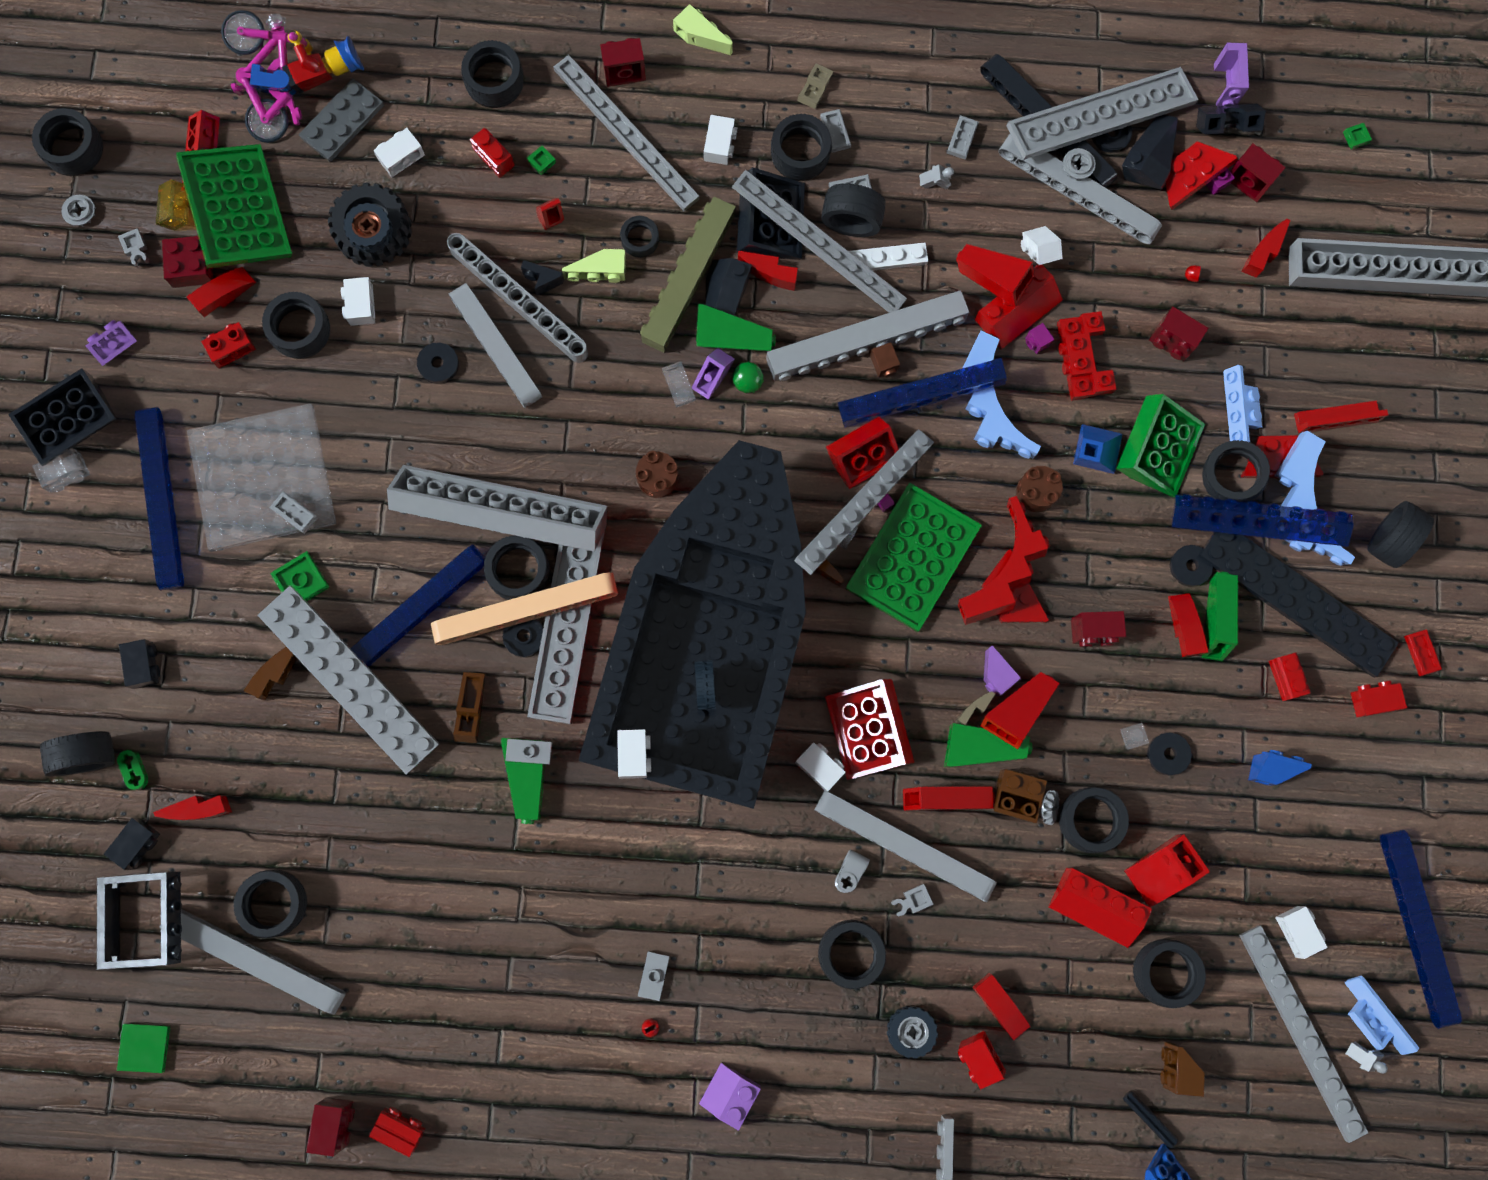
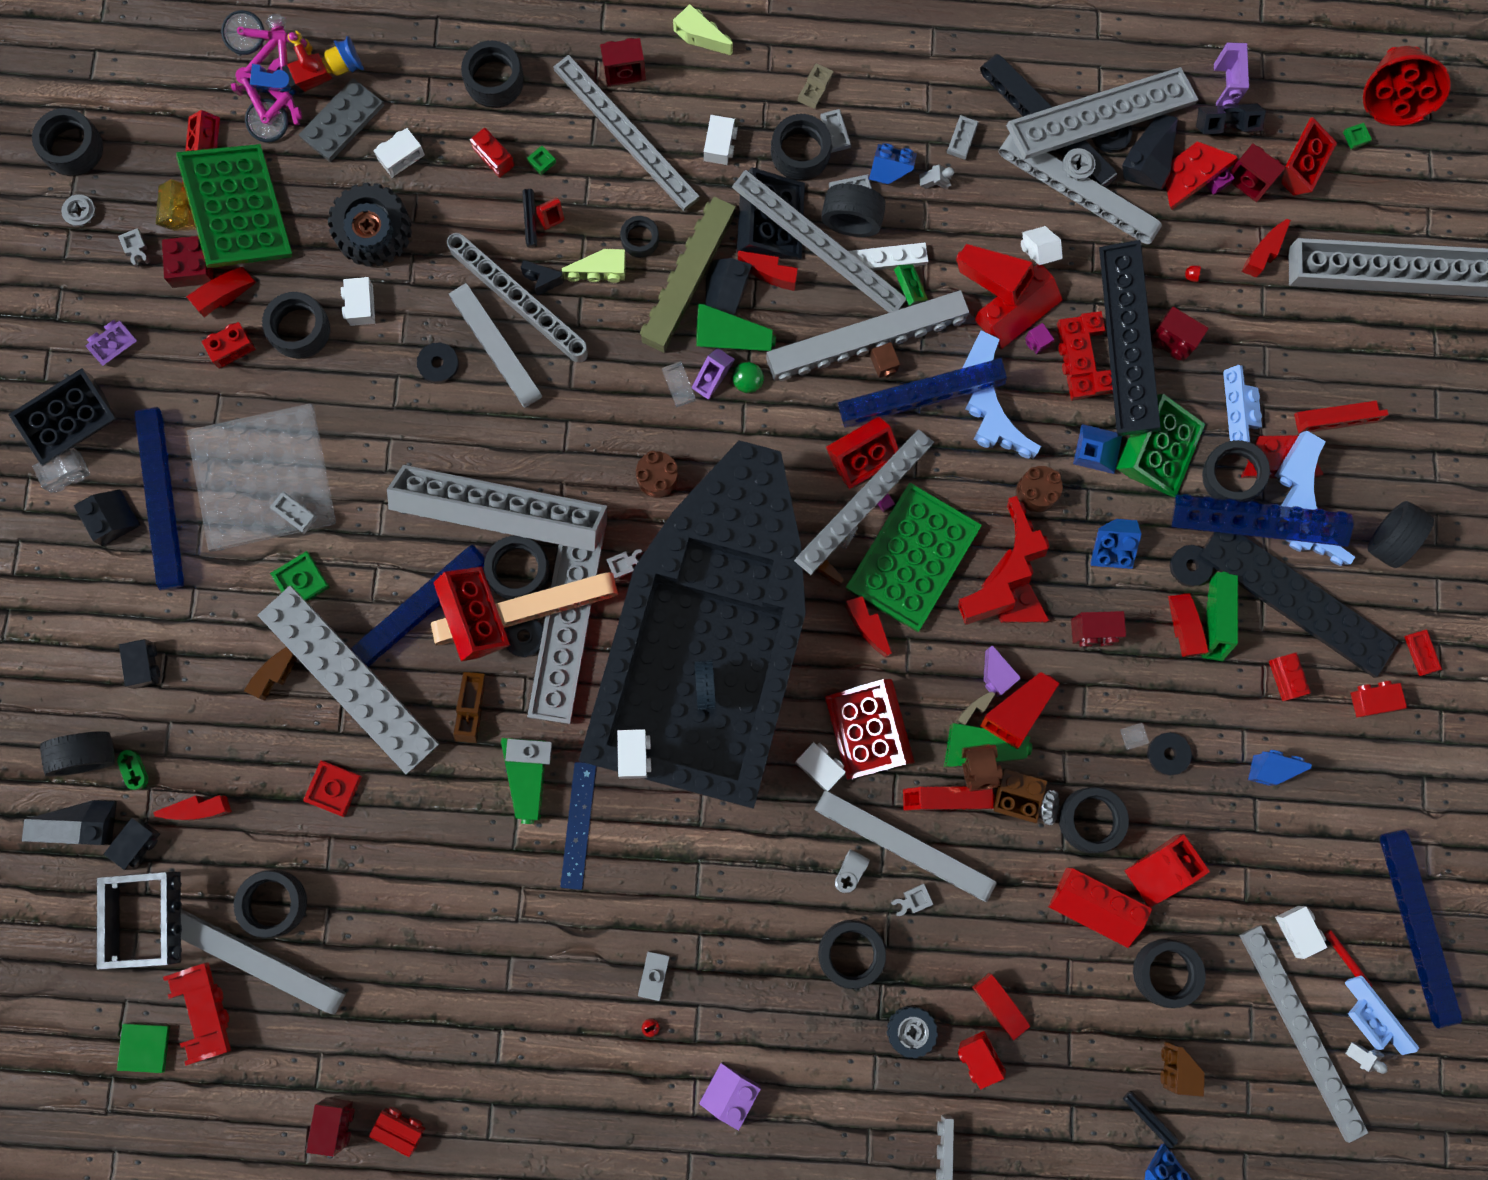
none -> black wedge [22,800,117,845]
none -> black slope [73,489,141,546]
none -> red bracket [163,962,231,1066]
none -> red tile [303,760,362,817]
none -> red slope [433,567,510,662]
none -> black axle [522,189,537,248]
none -> dark blue sticker [560,762,596,890]
none -> light grey plate [606,549,642,580]
none -> red slope [845,596,892,658]
none -> blue slope [869,143,917,184]
none -> green plate [894,264,928,306]
none -> copper brick [962,744,1002,792]
none -> blue slope [1090,519,1142,569]
none -> black plate [1099,240,1161,436]
none -> red slope [1282,117,1337,196]
none -> red bar [1324,930,1373,987]
none -> red cone [1363,46,1451,126]

